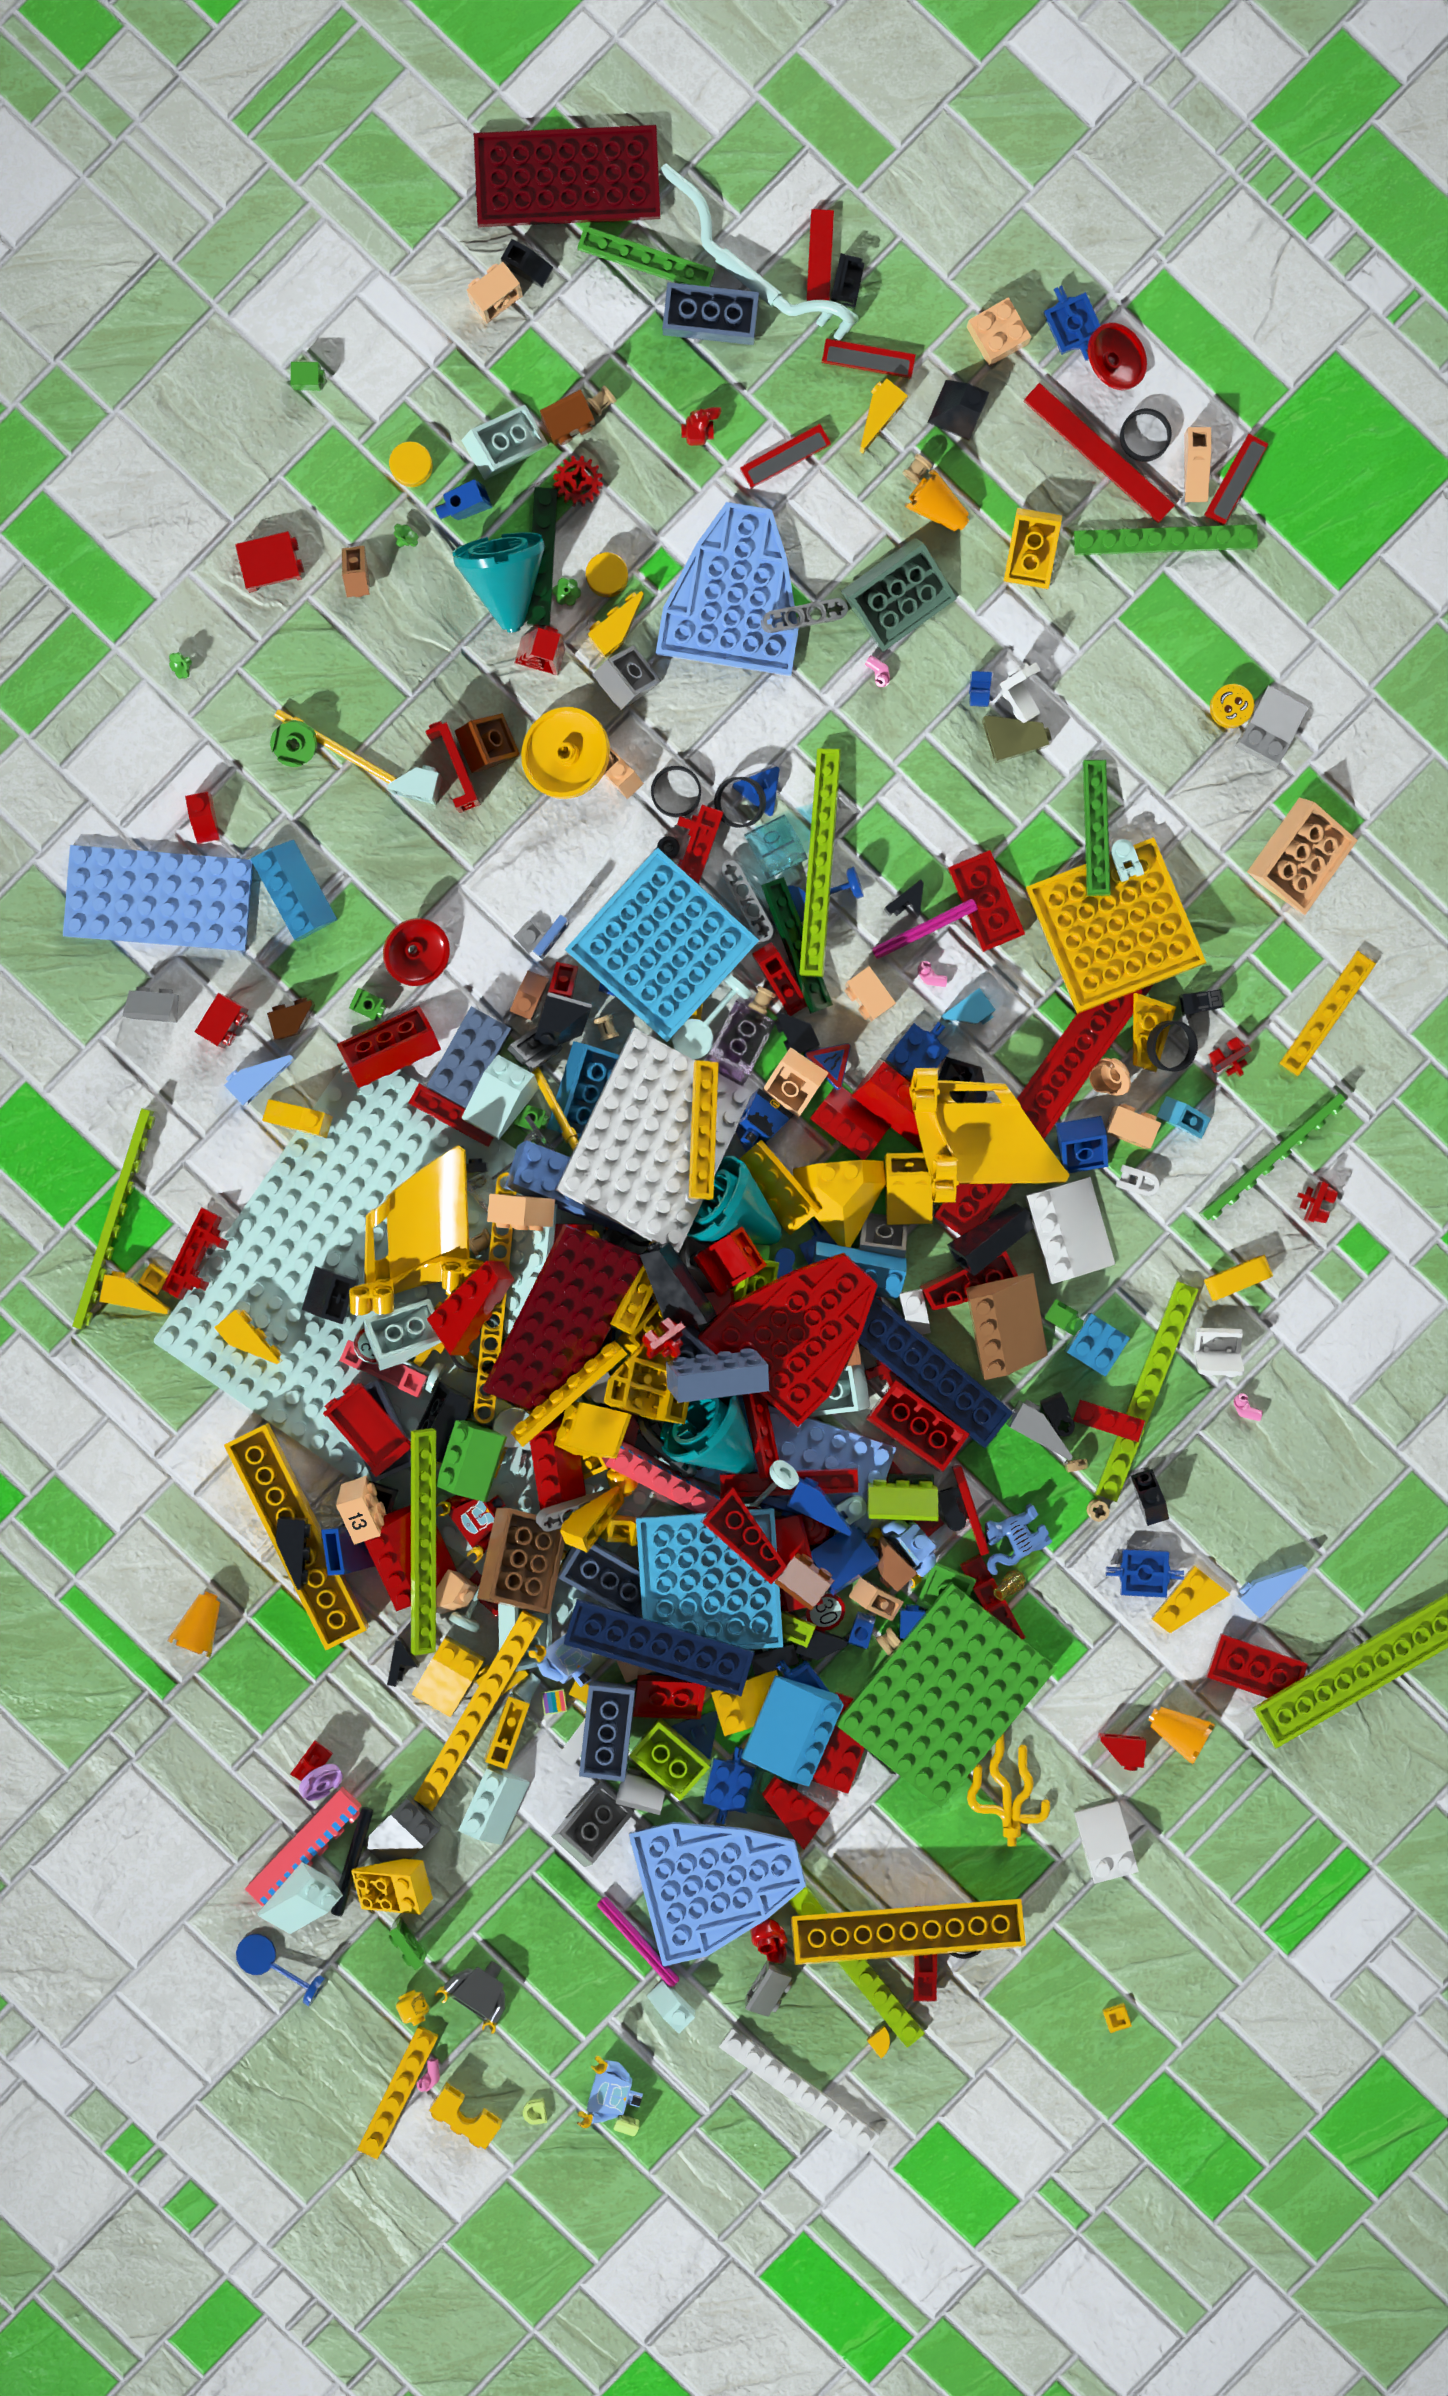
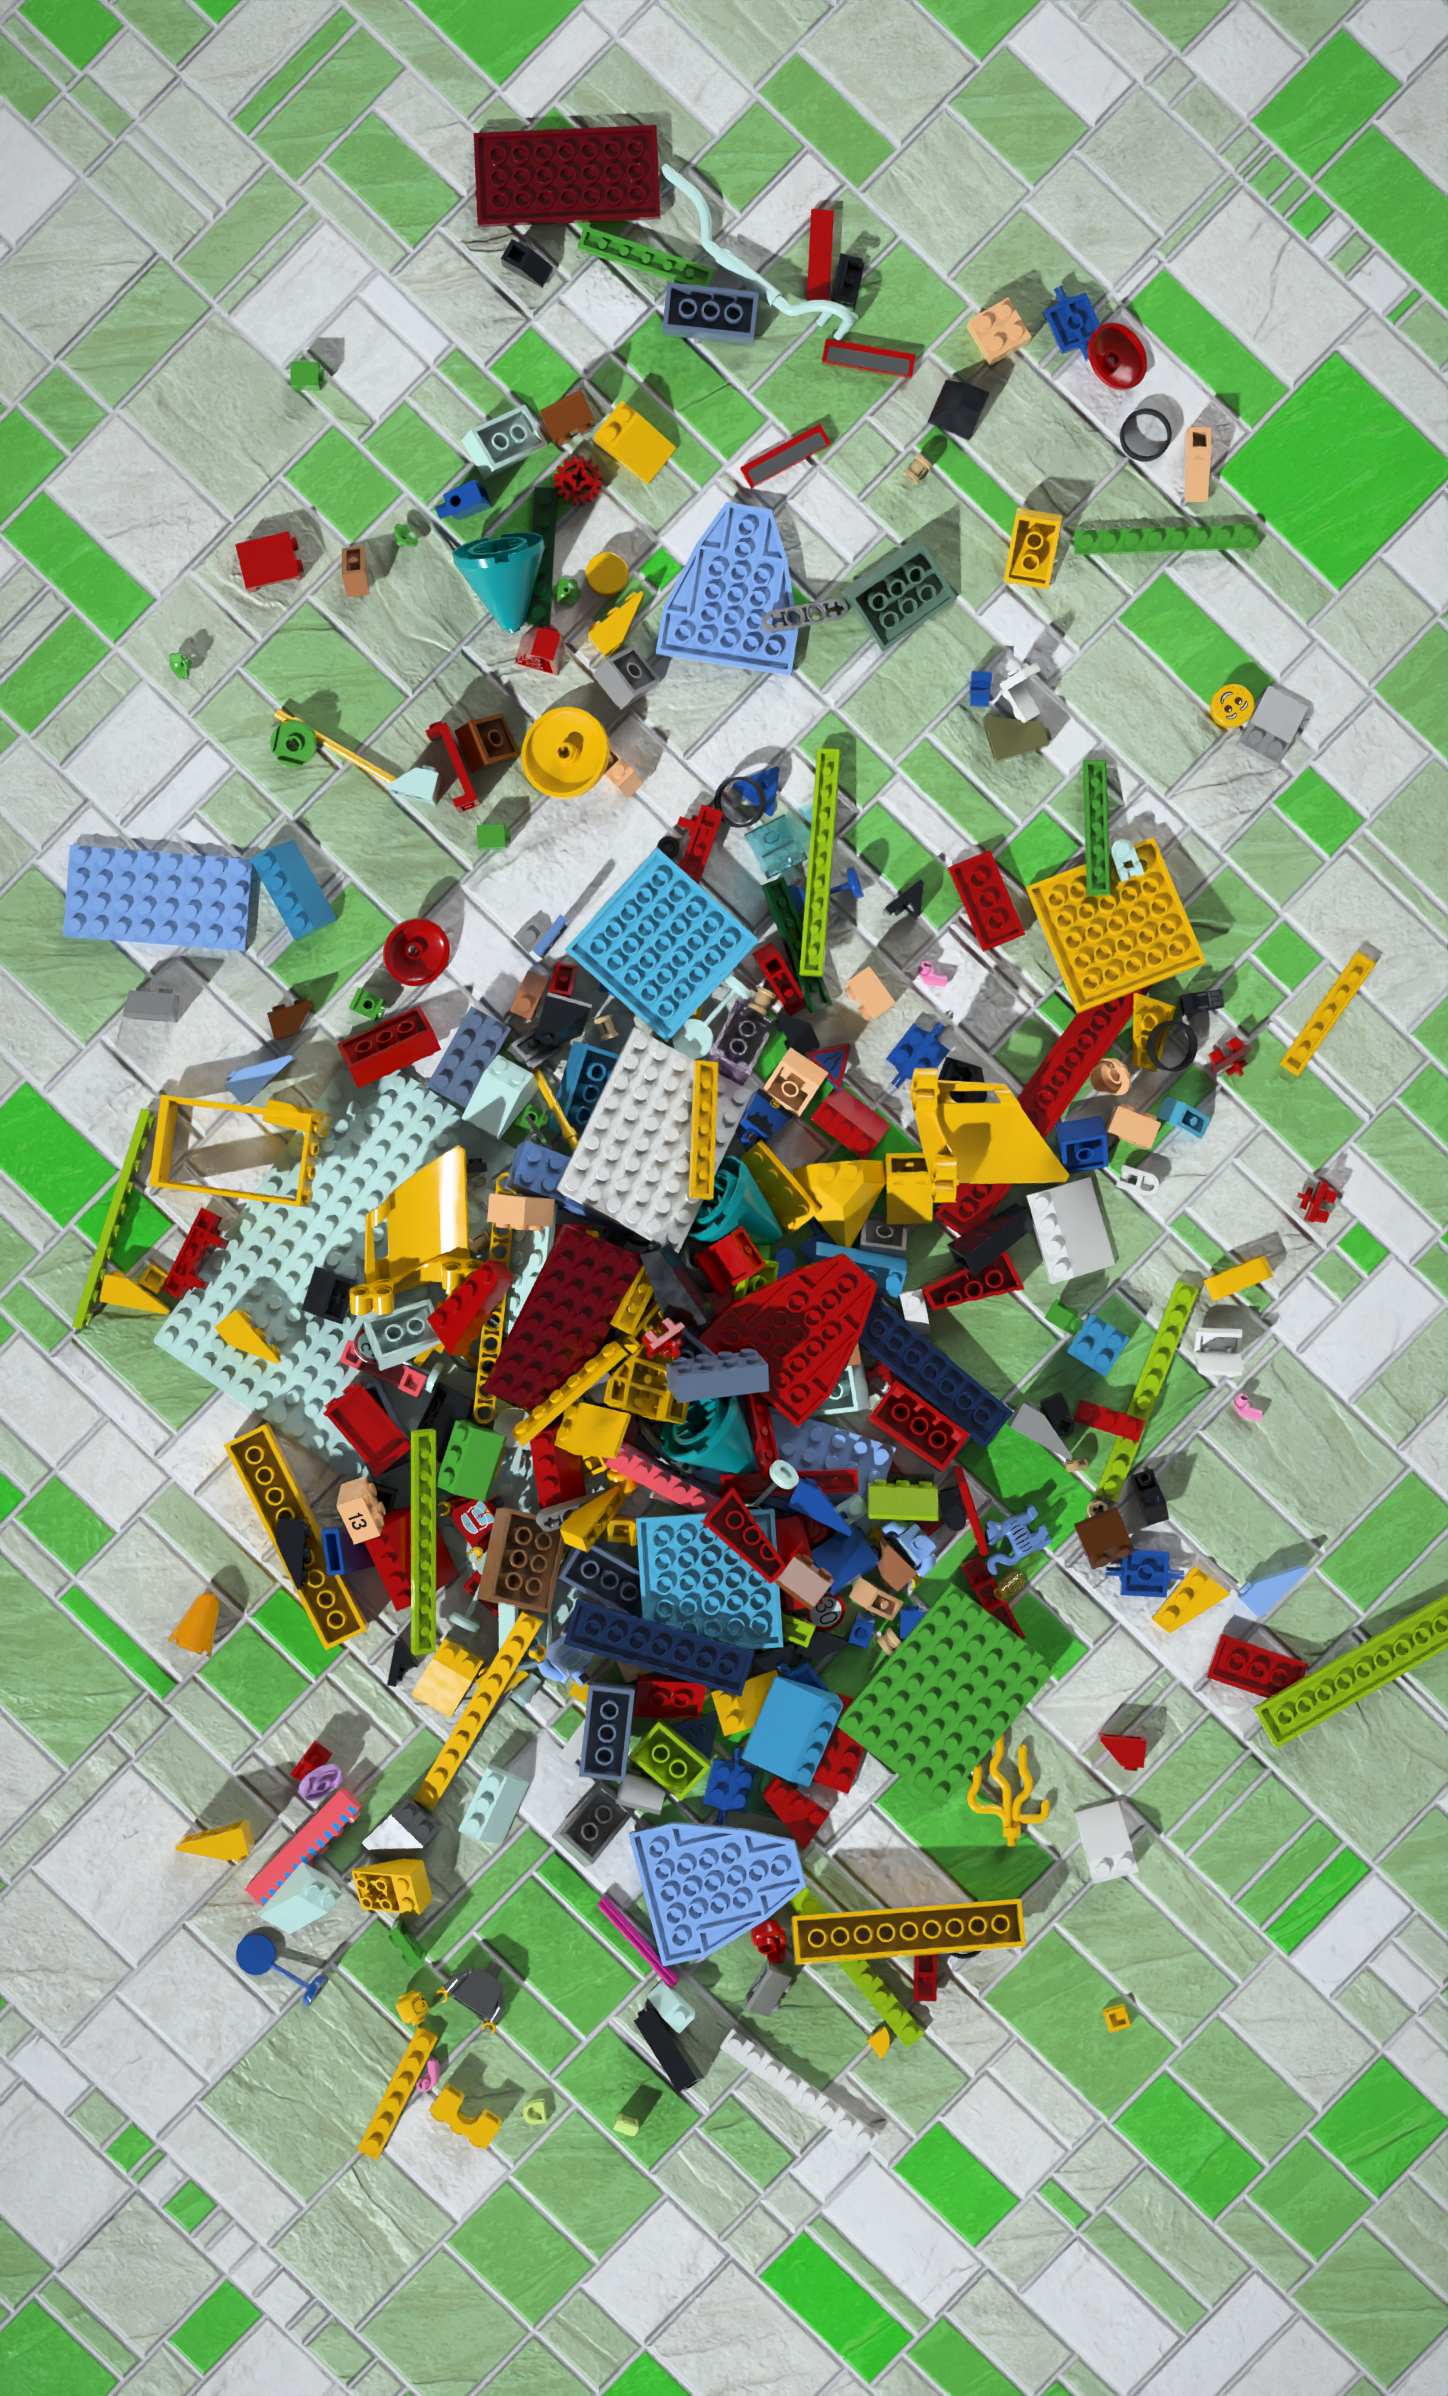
red slope [185,792,220,844] -> none
red brick [194,993,249,1048] -> none
black axle [331,1807,373,1916] -> none
yellow head [389,441,433,487] -> none
red tile [408,1083,494,1147] -> none
light nougat slope [436,1569,479,1614] -> none
light nougat brick [467,262,523,324] -> none
yellow slope [484,1696,530,1769] -> none
tile [541,1688,567,1715] -> none
light blue torso [577,2056,643,2128] -> none
tan bush [586,386,617,416] -> none
black tyre [651,766,701,818] -> none
red head [681,407,722,446] -> none
light grey beam [721,860,776,941] -> none
red slope [851,1059,923,1151] -> none
yellow slope [860,378,908,454] -> none
bright pink arm [865,655,890,687] -> none
dark pink axle [872,899,978,959] -> none
light orange cone [905,469,969,531] -> none
bright green plate [916,1563,976,1609] -> none
medium azure slope [941,988,996,1025] -> none
medium nougat slope [966,1273,1048,1380] -> none
red tile [1023,383,1175,524] -> none
light orange cone [1149,1707,1215,1764] -> none
bright green plate [1199,1093,1346,1221] -> none
tile [1204,433,1268,526] -> none
light nougat slope [1247,797,1358,915] -> none
none -> yellow door [149,1095,322,1207]
none -> yellow slope [175,1819,255,1862]
none -> bright green brick [477,824,511,850]
none -> yellow slope [594,401,677,485]
none -> black slope [634,2006,704,2092]
none -> reddish brown slope [1074,1506,1134,1570]

